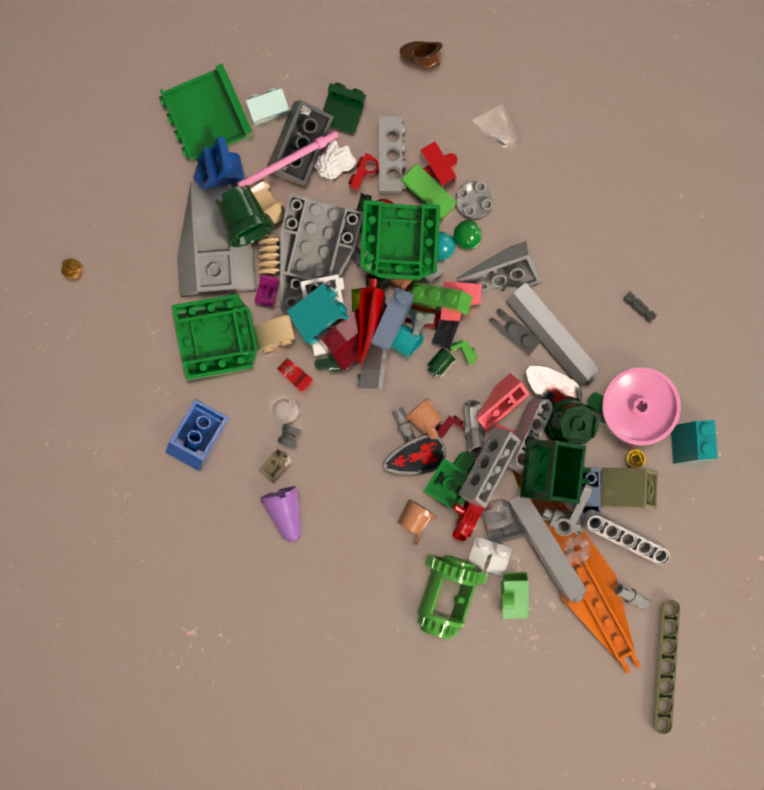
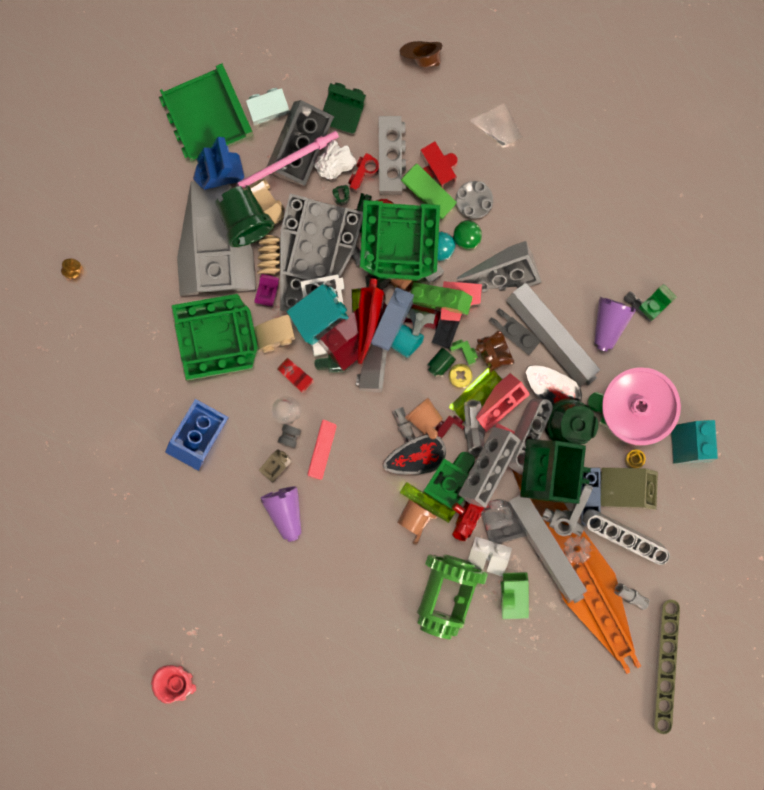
none -> coral hair [151,665,196,704]
none -> coral slope [307,420,337,480]
none -> dark green hinge [332,185,350,206]
none -> clear neon green slope [400,482,455,523]
none -> light yellow piece [448,364,473,388]
none -> clear neon green slope [449,369,503,422]
none -> reddish brown hair [475,331,515,373]
none -> medium lavender cone [594,297,636,352]
none -> green slope [639,284,677,321]

